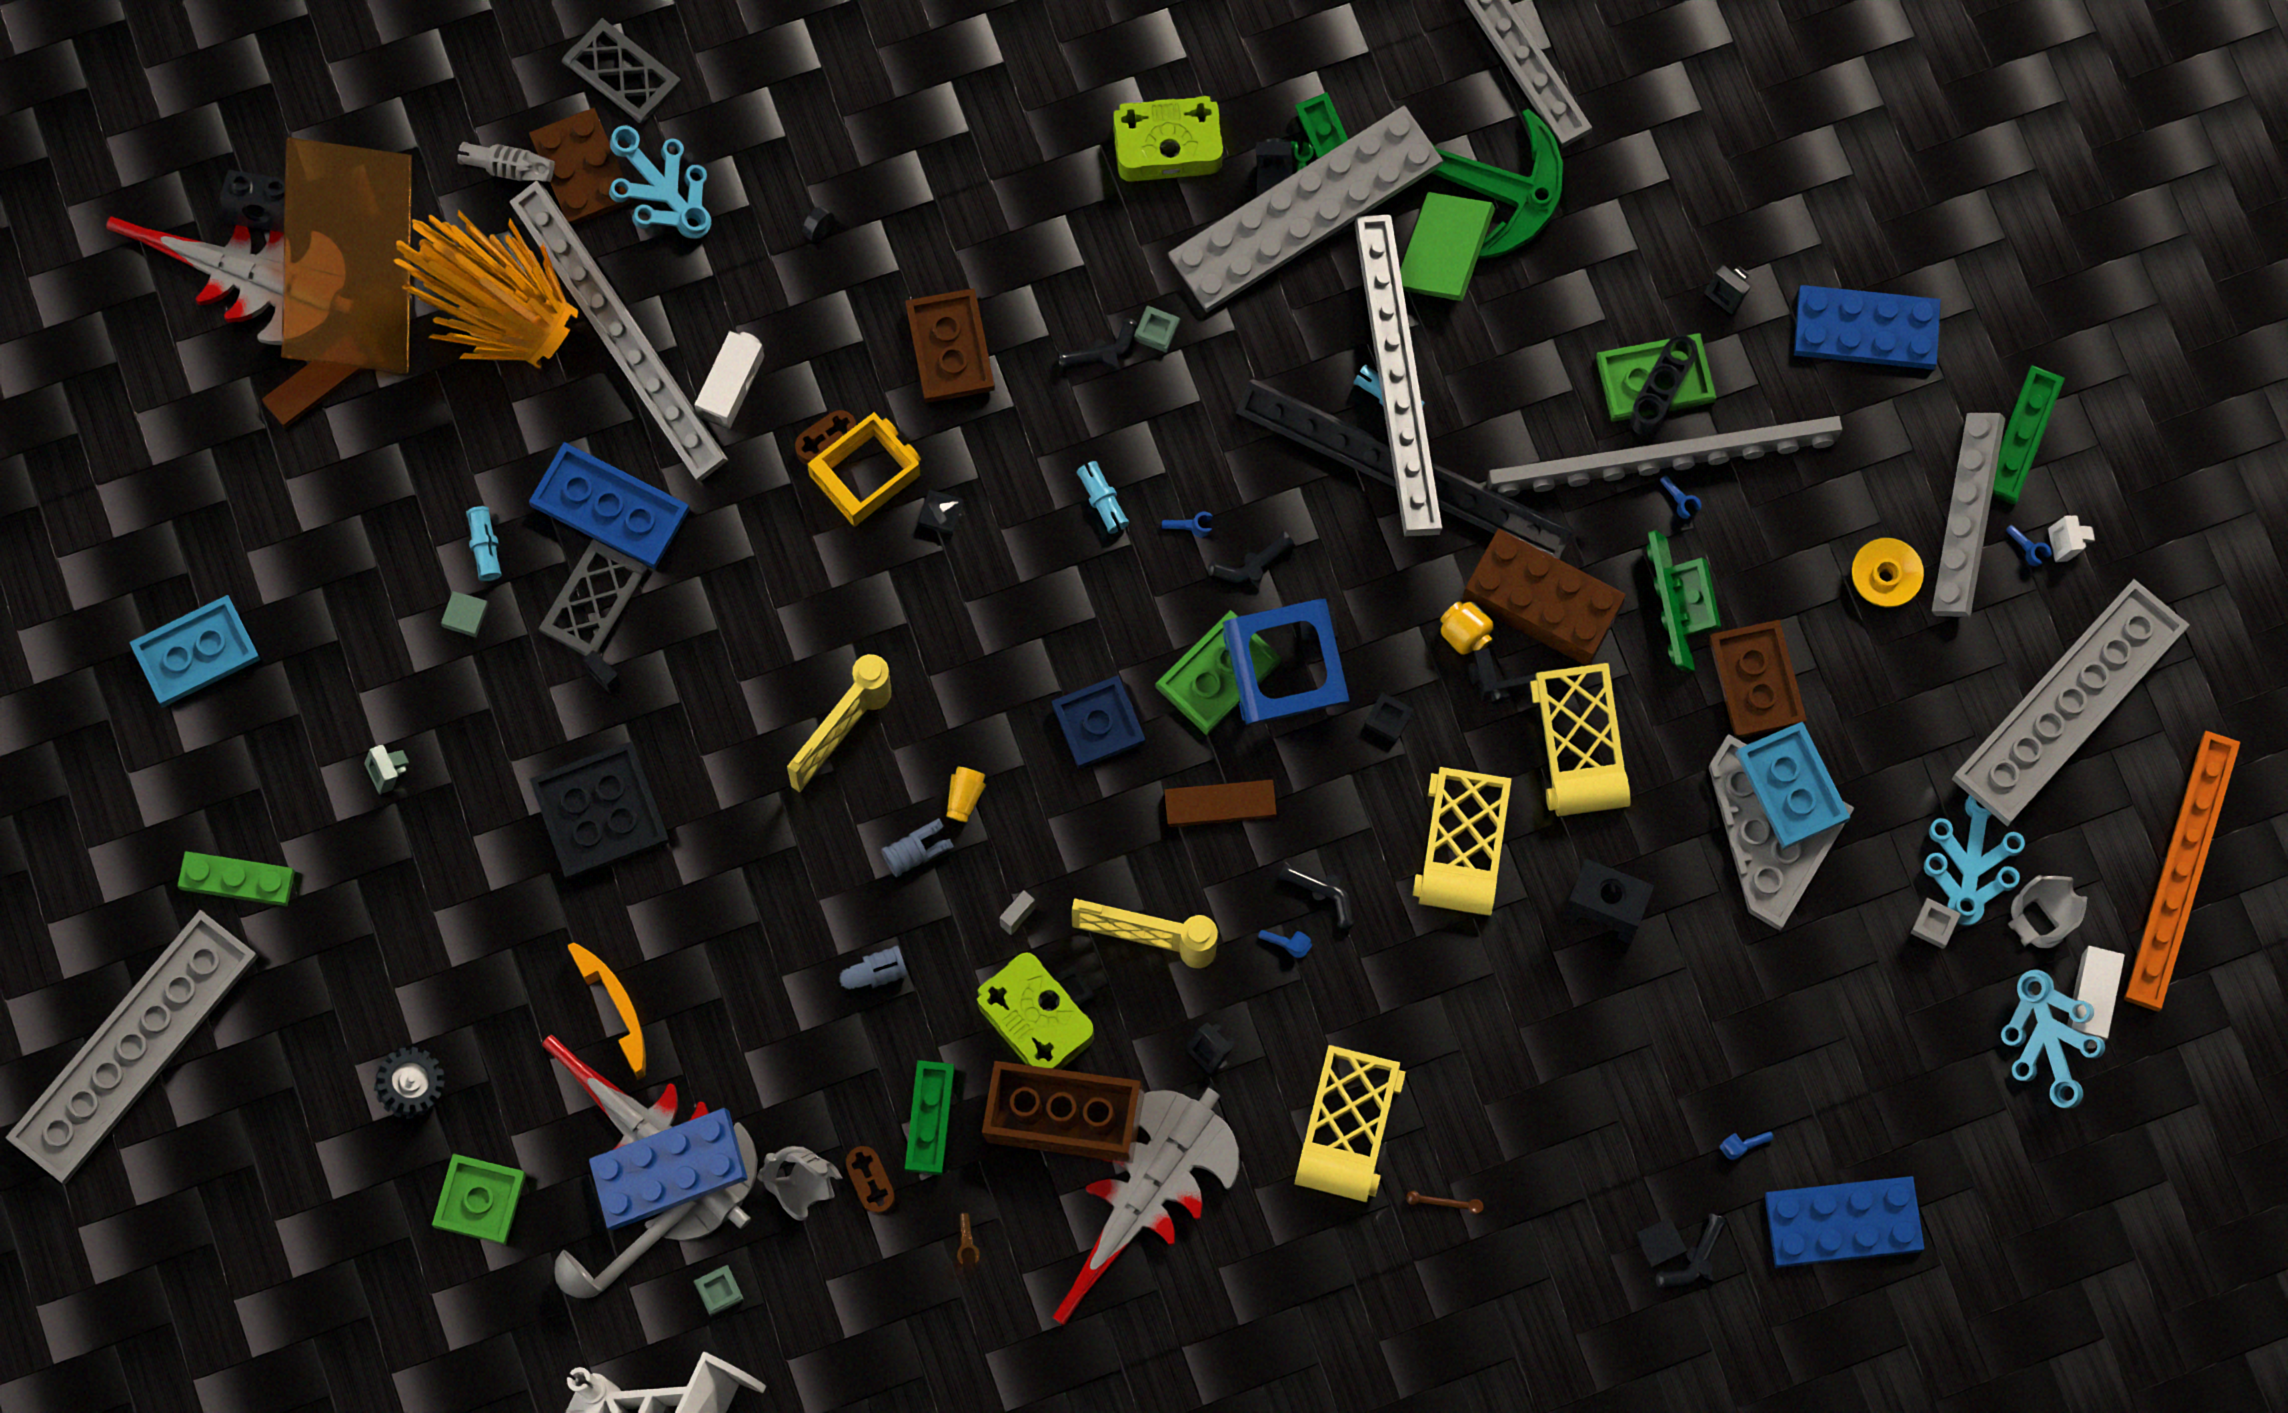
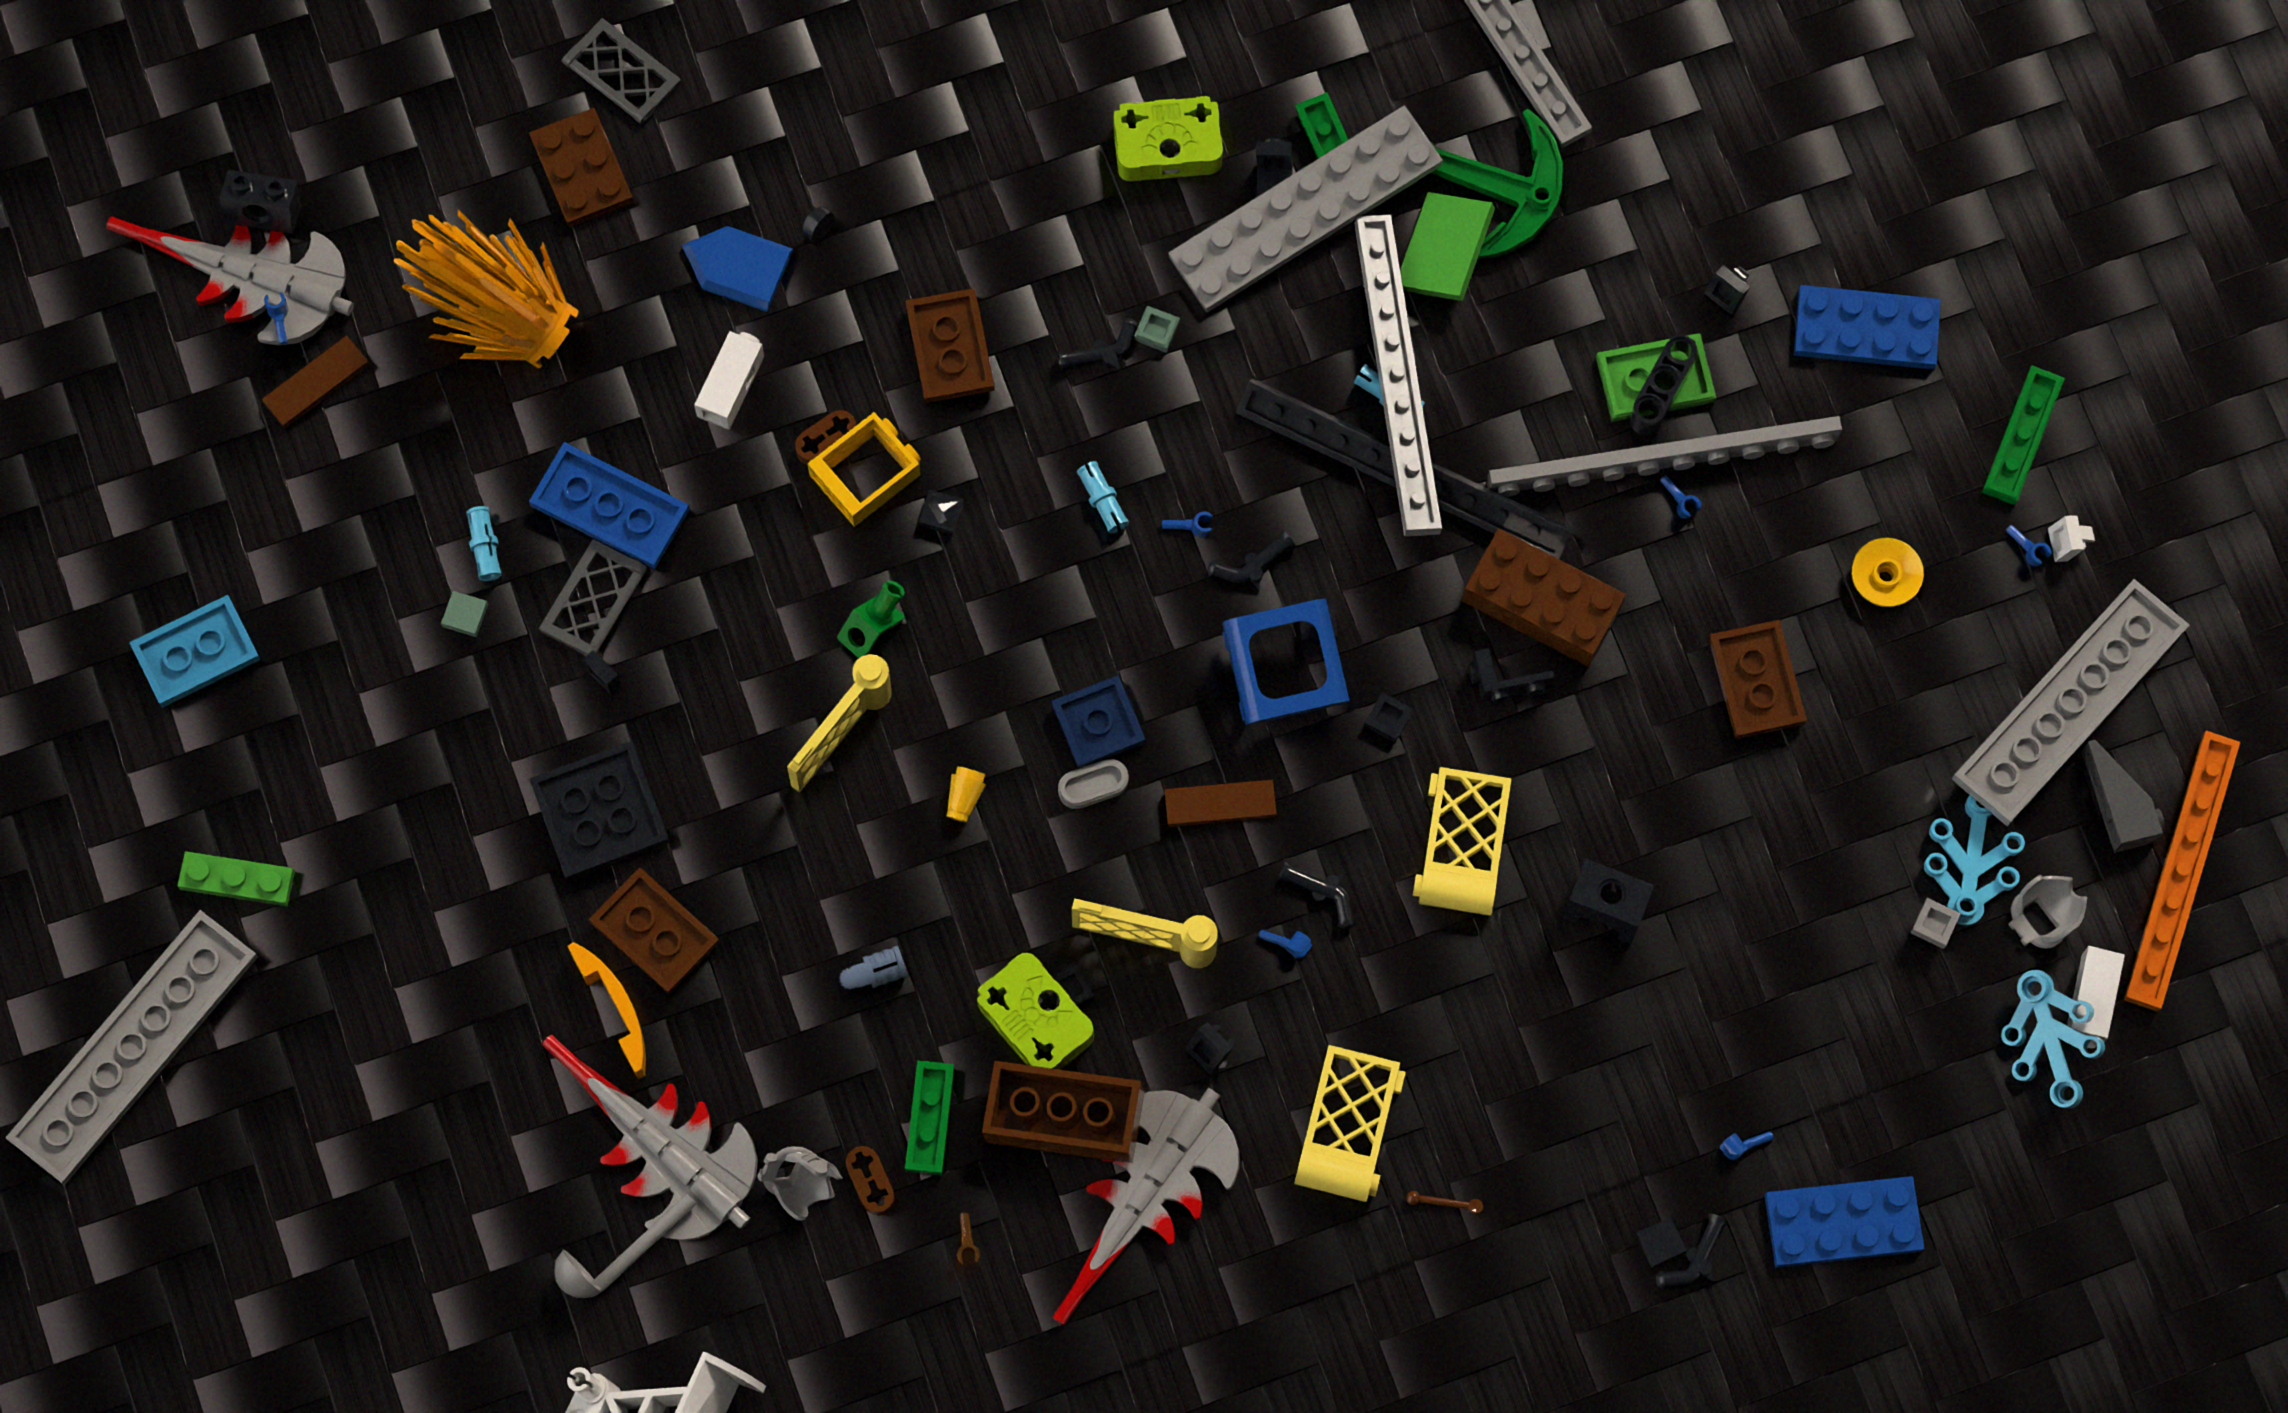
clear orange piece [281,137,412,373] -> none
sand green tile [364,745,409,795] -> none
black wheel [374,1047,444,1119] -> none
bright green plate [432,1154,526,1246] -> none
light grey hinge [458,142,555,182] -> none
light grey plate [510,180,728,482] -> none
blue plate [589,1108,748,1231] -> none
medium azure plant [609,126,711,239] -> none
sand green tile [694,1265,744,1316] -> none
sand blue hinge [881,818,954,878] -> none
light grey tile [1000,890,1035,935] -> none
bright green tile [1155,610,1282,735] -> none
green hand [1291,141,1314,172] -> none
yellow head [1440,601,1494,655] -> none
light yellow piece [1530,663,1630,817] -> none
green bracket [1647,530,1721,673] -> none
light grey plate [1709,734,1854,931] -> none
dark azure plate [1735,721,1851,850] -> none
light grey plate [1932,413,2005,617] -> none
none -> blue hand [264,292,289,345]
none -> reddish brown plate [589,867,720,995]
none -> blue tile [682,226,793,312]
none -> green bracket [837,581,905,658]
none -> light grey tile [1058,759,1129,809]
none -> dark grey slope [2081,740,2165,853]

